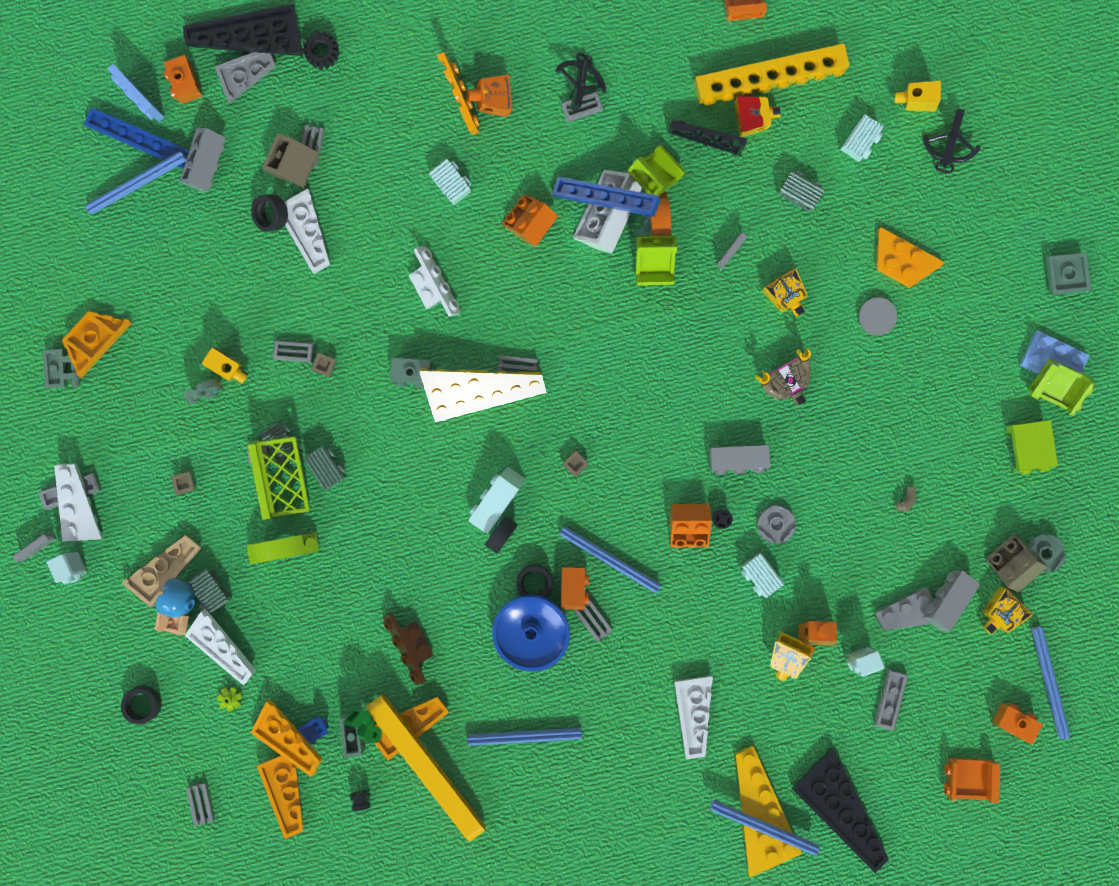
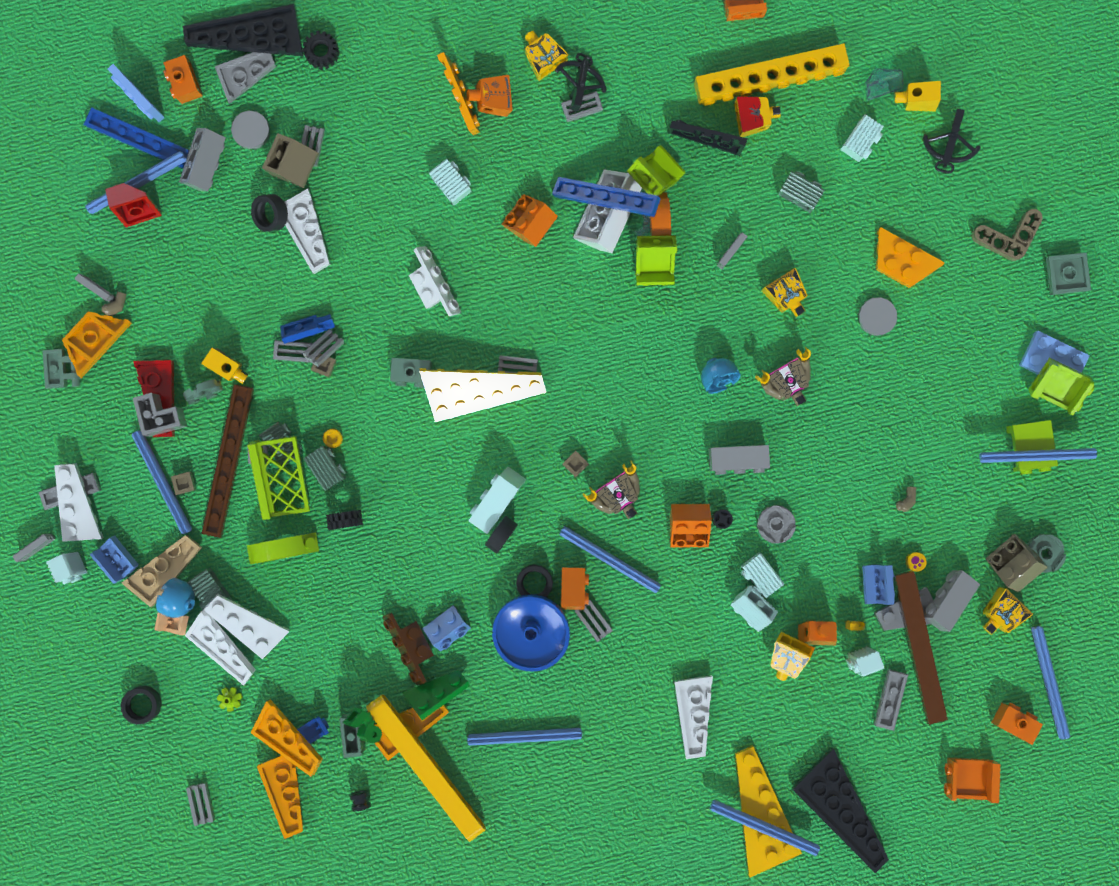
none -> light grey tile [75,274,115,303]
none -> medium blue bracket [90,535,139,584]
none -> dark tan arm [101,292,127,316]
none -> red slope [105,183,162,228]
none -> medium blue axle [132,430,192,534]
none -> red wing [133,360,175,437]
none -> light grey brick [133,393,187,437]
none -> reddish brown tile [202,384,254,538]
none -> white wing [204,594,290,659]
none -> light grey tile [231,111,270,149]
none -> blue hinge [280,314,335,344]
none -> light grey tile [303,329,344,367]
none -> yellow tile [323,429,343,448]
none -> black tyre [326,510,363,530]
none -> green wing [402,670,470,720]
none -> medium blue bracket [422,605,471,651]
none -> yellow torso [525,31,568,81]
none -> torso [583,461,640,520]
none -> dark azure cylinder [701,358,741,394]
none -> light aqua brick [730,586,778,632]
none -> yellow tile [845,621,865,631]
none -> medium blue bracket [862,564,895,605]
none -> clear light blue slope [865,68,903,101]
none -> reddish brown tile [894,570,948,725]
none -> yellow tile [906,552,927,572]
none -> dark tan beam [971,209,1043,261]
none -> medium blue axle [979,448,1097,463]

